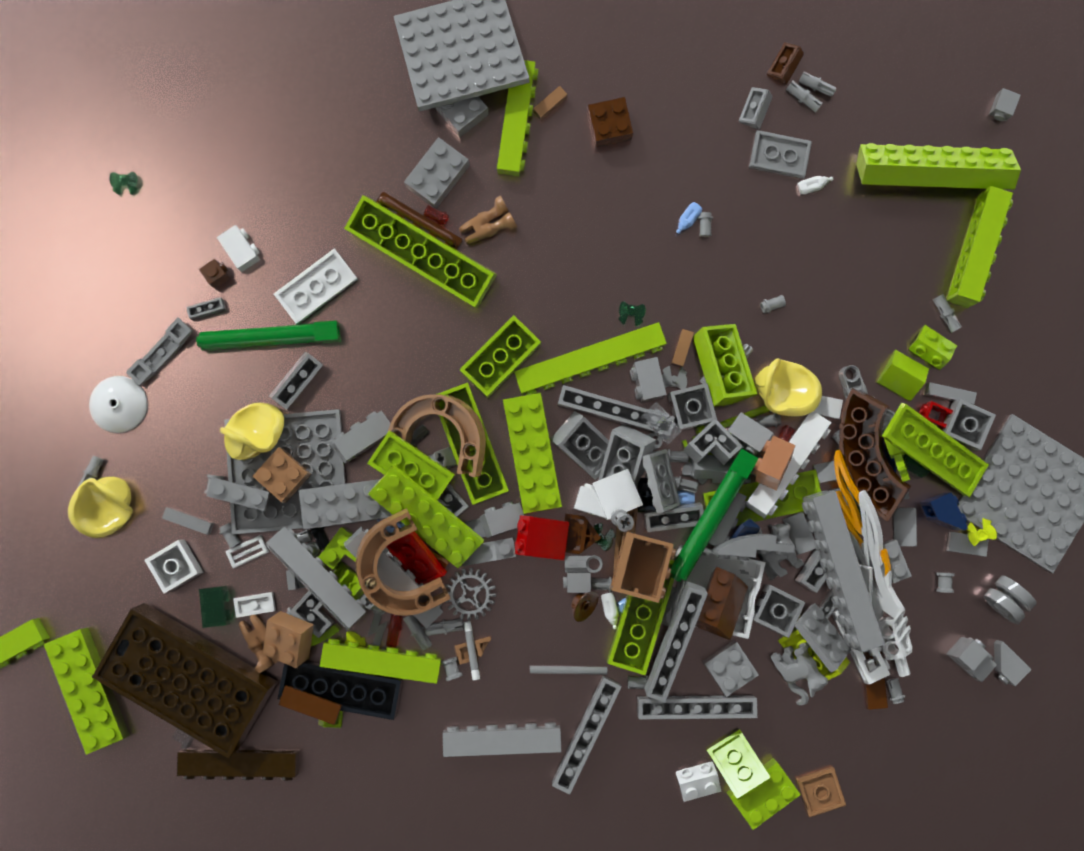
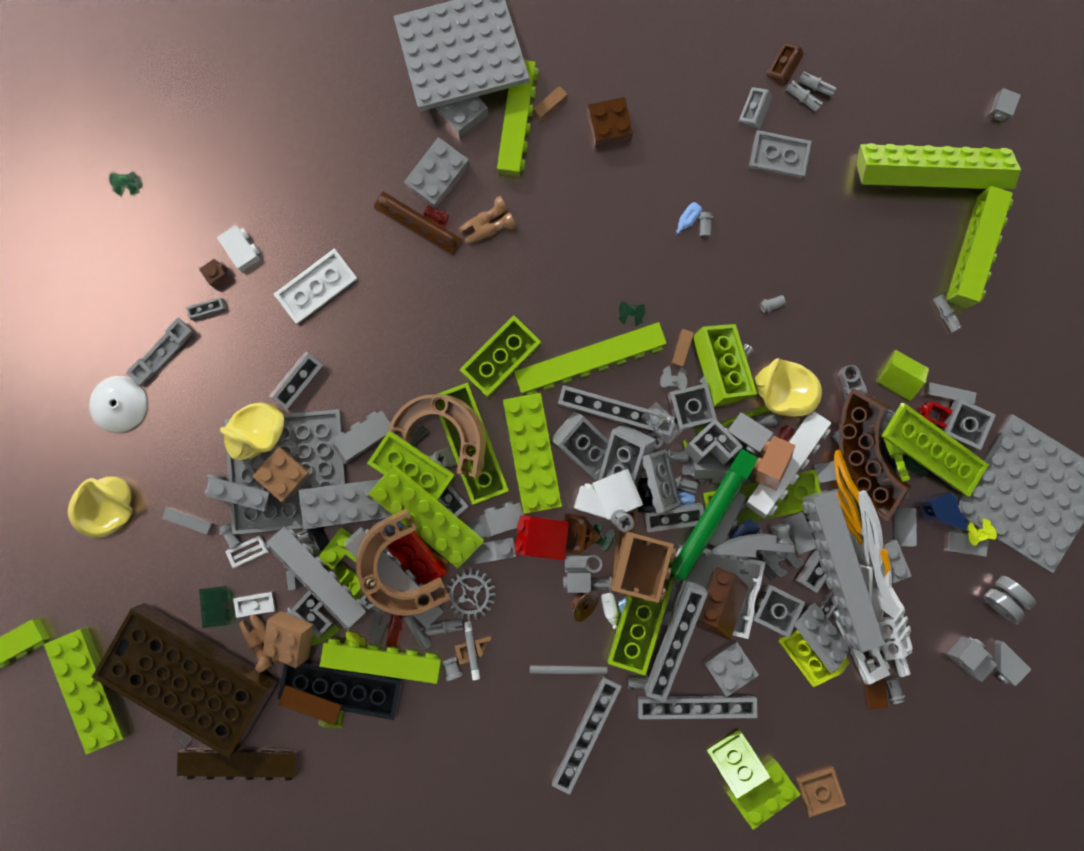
light grey axle [77,455,104,488] -> none
white brick [145,540,204,594] -> none
green brick [196,320,341,351] -> none
lime brick [344,195,497,307] -> none
light grey brick [443,722,561,757] -> none
light grey brick [630,357,667,403] -> none
white bracket [676,761,721,802] -> none
light grey animal [770,642,828,706] -> none
white piece [797,176,833,195] -> none
white tile [814,396,843,419] -> none
lime bracket [909,325,957,370] -> none
light grey bush [936,572,955,593] -> none

